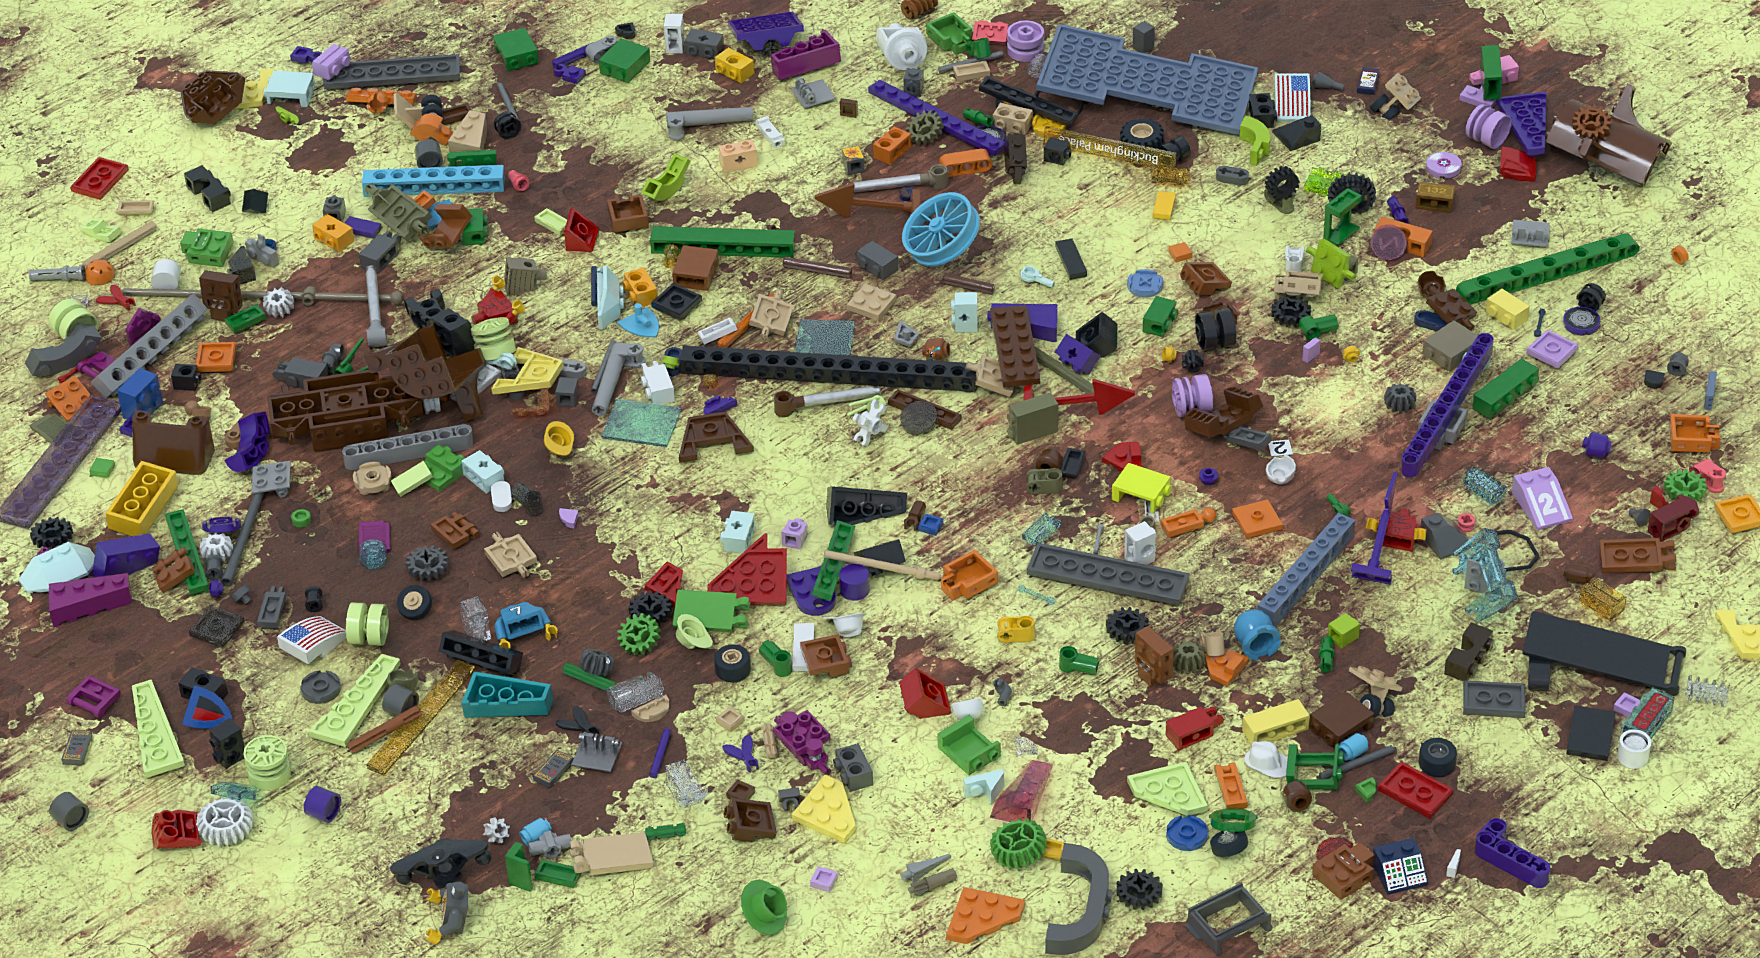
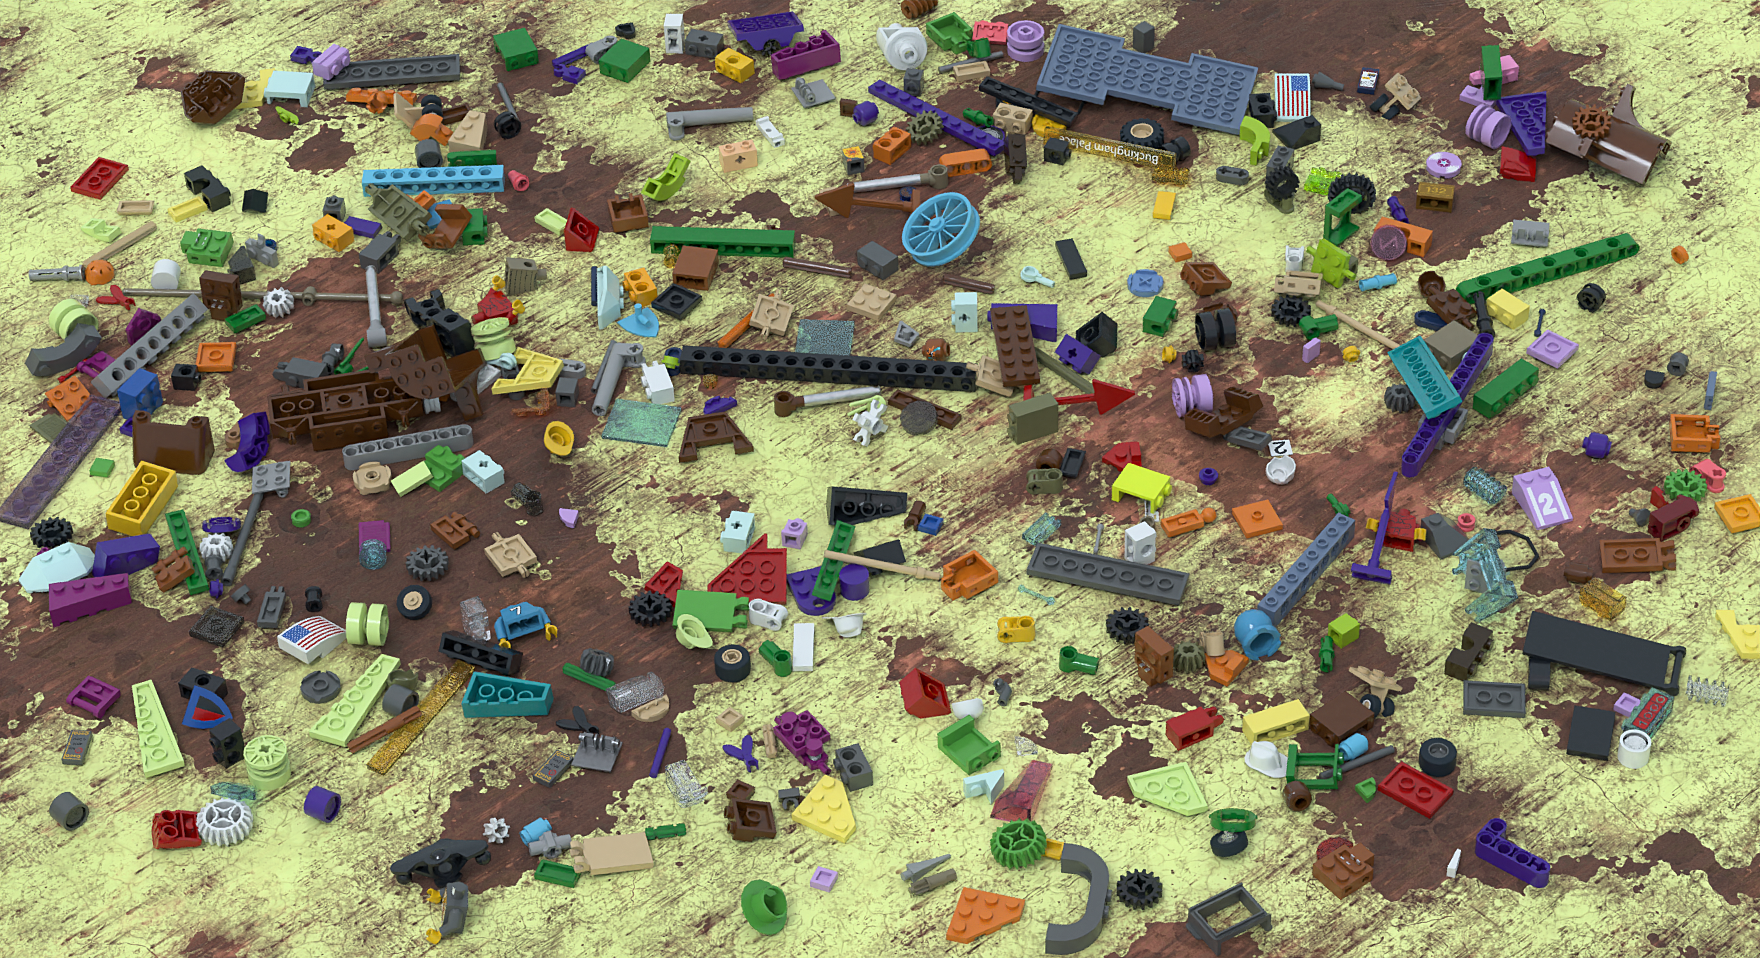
medium nougat plate [184,400,211,417] -> none
white tile [491,481,512,512] -> none
green panel [505,842,533,892] -> none
bright green gear [617,613,661,656] -> none
white tile [697,318,737,344] -> none
dark orange plate [800,634,852,677] -> none
clear brick [1027,54,1047,78] -> none
blue tile [1166,815,1208,851] -> none
orange plate [1214,762,1248,809] -> none
slope [1373,838,1428,895] -> none
tile [1563,307,1601,335] -> none
none -> light yellow tile [167,196,208,222]
none -> white piece [749,599,788,631]
none -> dark purple head [852,101,879,126]
none -> dark grey brick [1266,146,1295,184]
none -> tan bar [1316,300,1400,349]
none -> medium azure pin [1359,273,1397,291]
none -> teal plate [1387,335,1462,419]
none -> black pin [1473,292,1495,338]

